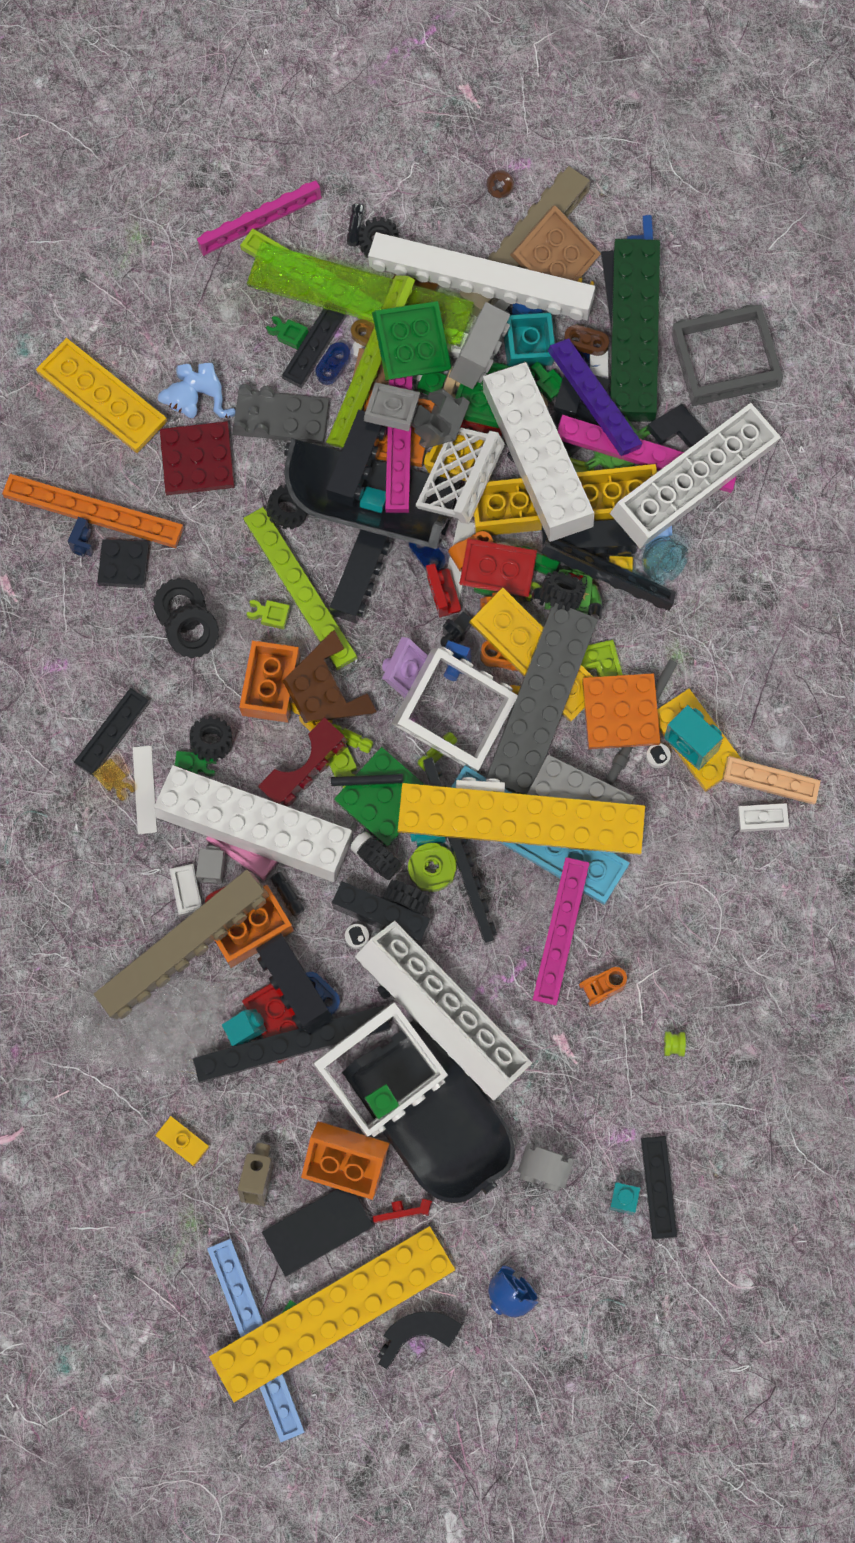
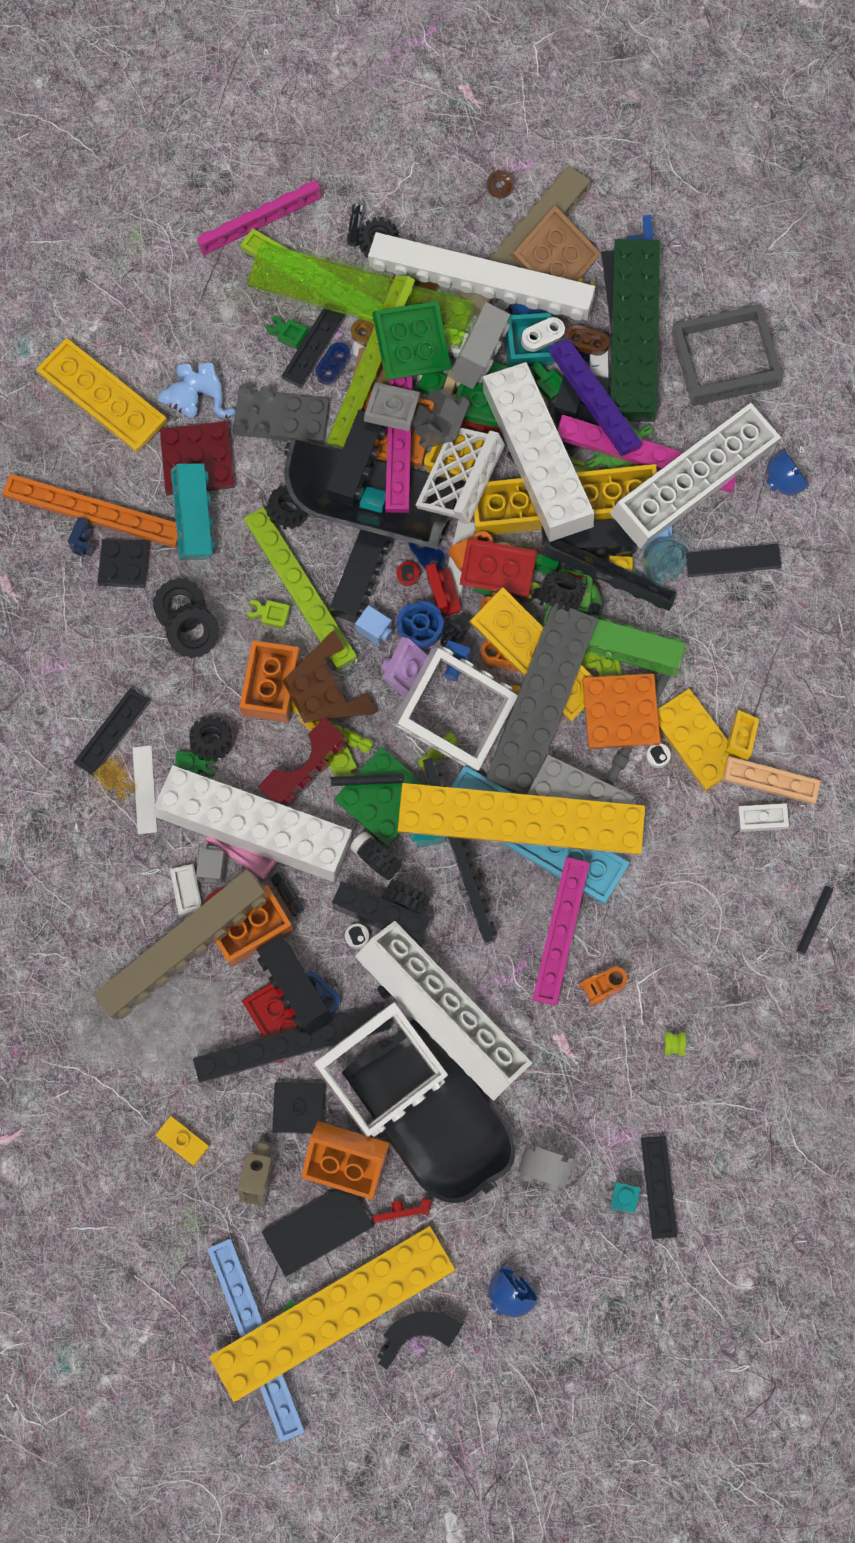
teal brick [222,1009,267,1046] -> none
green plate [364,1084,400,1119] -> none
lime plate [408,843,456,892] -> none
white plate [456,777,505,792] -> none
black tile [646,404,708,448] -> none
teal brick [664,705,723,770] -> none
none -> teal brick [171,464,215,560]
none -> black plate [272,1082,324,1134]
none -> light blue brick [355,605,393,646]
none -> red tile [396,562,420,586]
none -> blue cylinder [397,601,444,649]
none -> white plate [521,317,565,352]
none -> bright green brick [542,605,686,678]
none -> black tile [685,544,781,577]
none -> yellow plate [726,710,759,760]
none -> blue cylinder [766,449,809,496]
none -> black bar [796,886,833,955]

